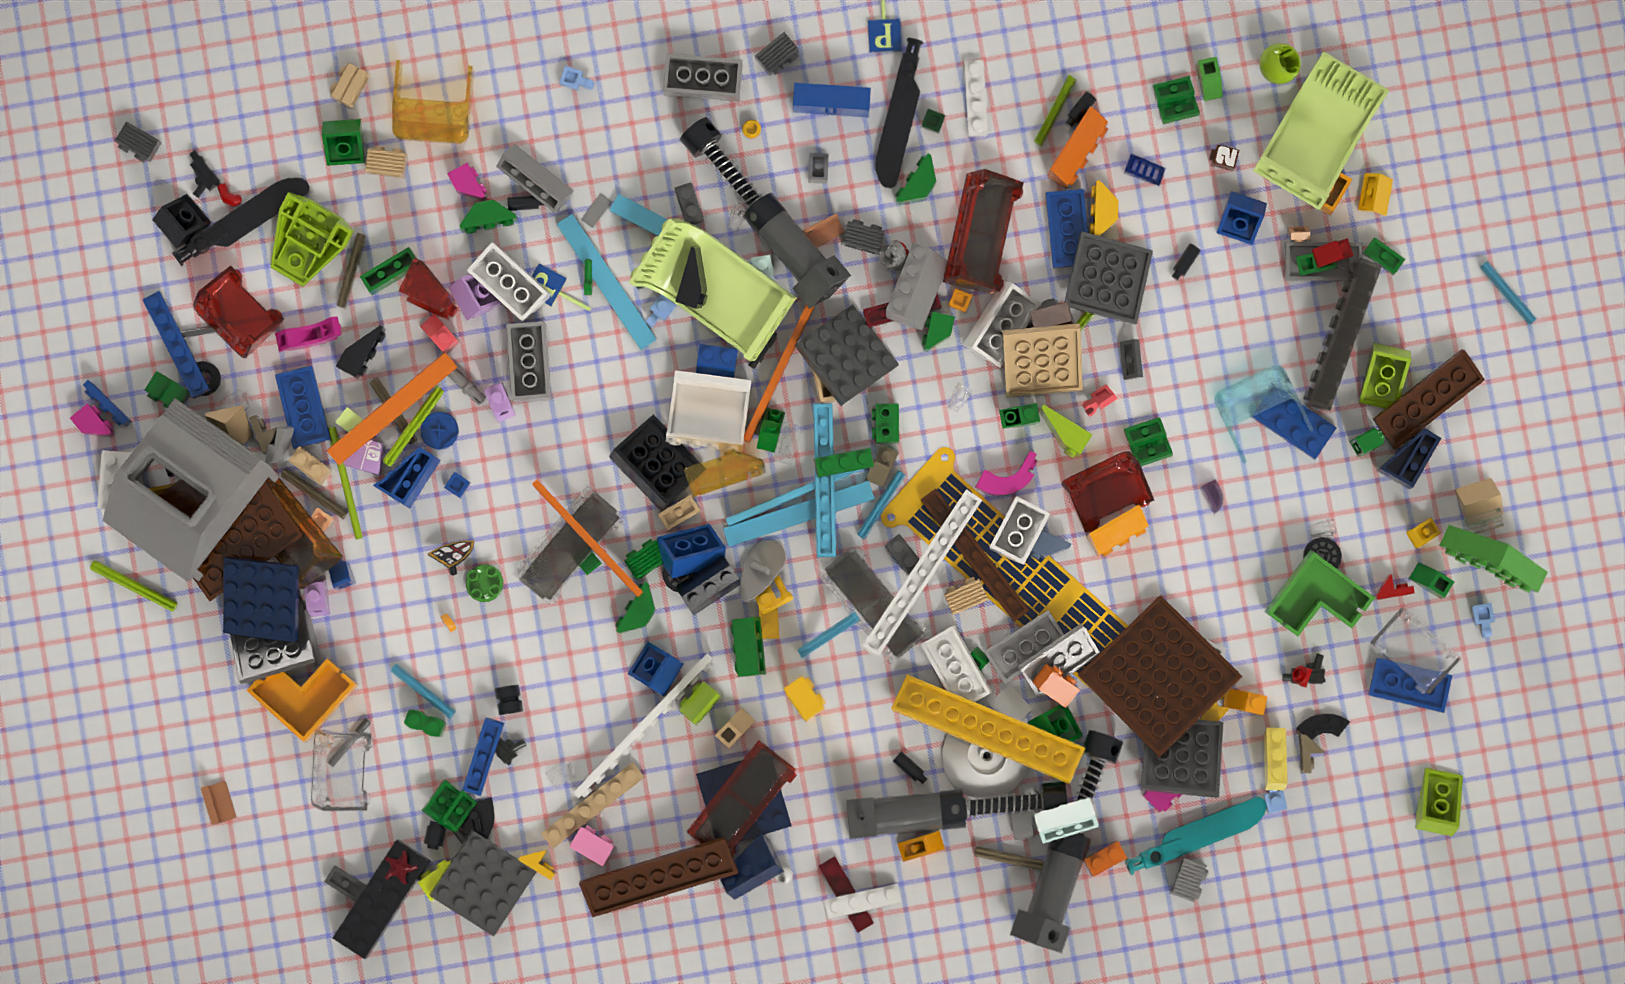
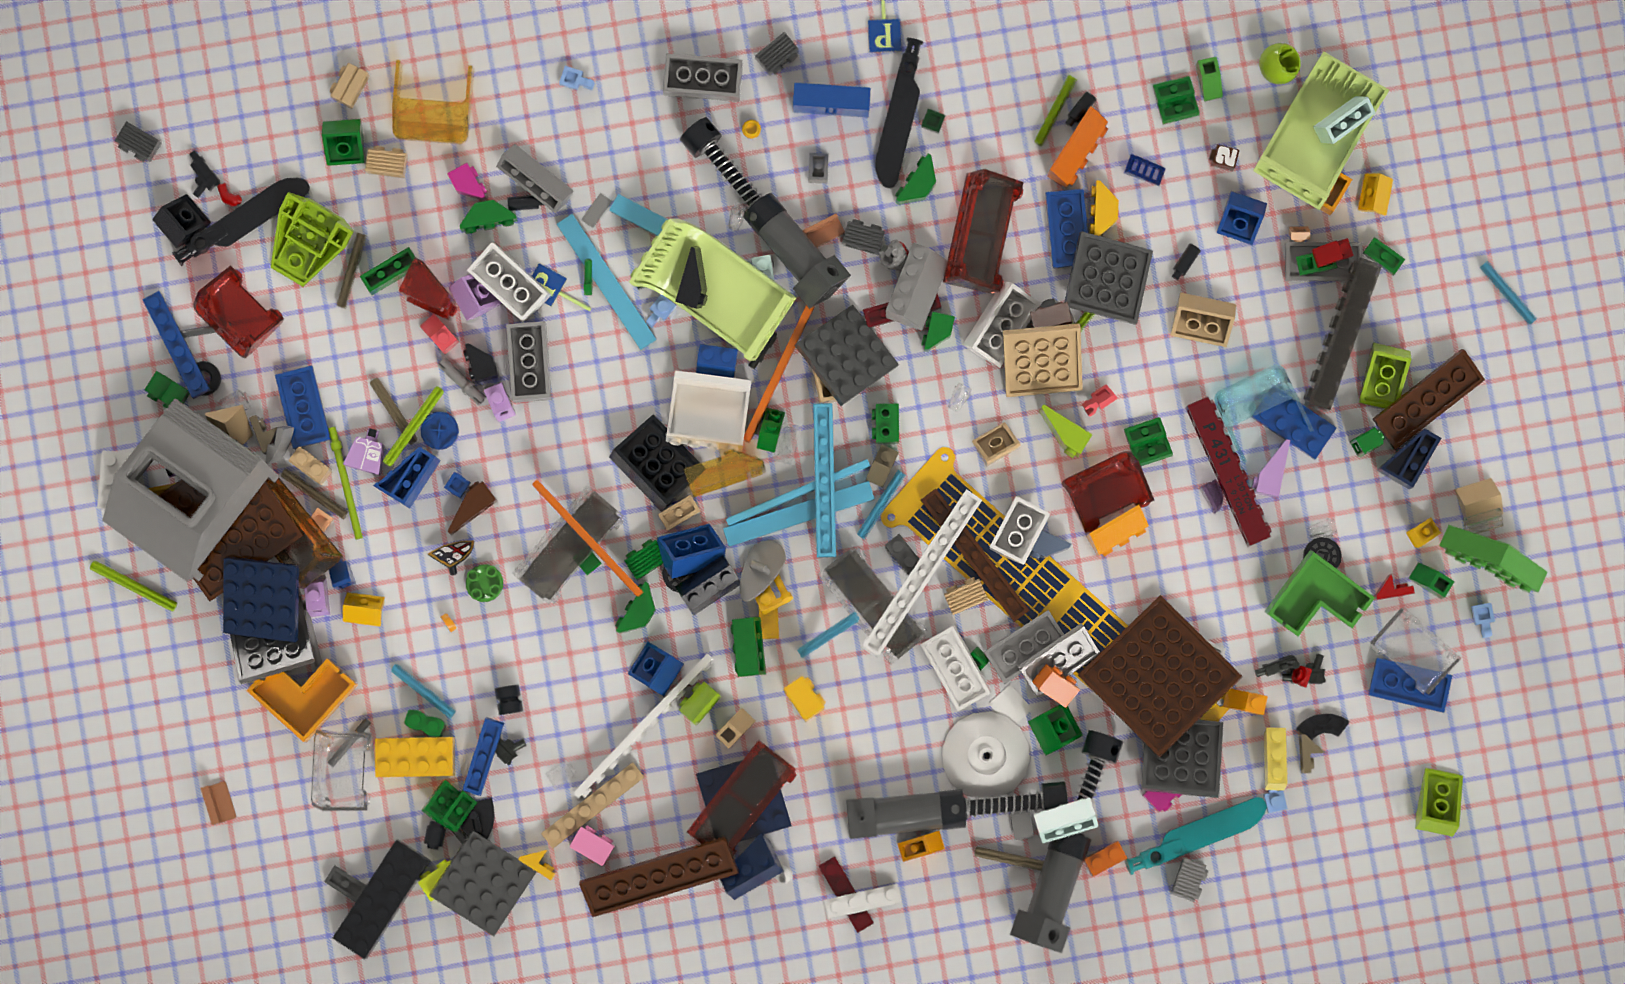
dark pink slope [70,403,115,437] -> none
blue plate [83,380,132,427] -> none
dark pink arch [275,316,342,352] -> none
orange tile [326,352,457,465] -> none
black slope [336,325,386,379] -> none
yellowish green brick [336,407,363,432] -> none
dark red animal [385,851,418,885] -> none
dark grey brick [674,182,704,225] -> none
green plate [813,448,874,478] -> none
yellow plate [891,674,1085,784] -> none
black cylinder [892,751,928,784] -> none
light orange tile [948,288,973,313] -> none
white plate [964,60,988,137] -> none
dark pink arch [975,451,1038,496] -> none
green slope [999,403,1040,429] -> none
dark grey plate [1120,339,1143,380] -> none
none -> yellow panel [343,592,385,627]
none -> yellow brick [375,737,455,777]
none -> reddish brown slope [448,481,497,535]
none -> black slope [463,343,499,383]
none -> tan slope [972,422,1021,467]
none -> tan slope [1171,292,1236,347]
none -> dark red brick [1185,397,1272,547]
none -> lavender slope [1252,439,1290,498]
none -> pearl dark grey piece [1255,655,1300,677]
none -> light aqua brick [1313,96,1376,144]

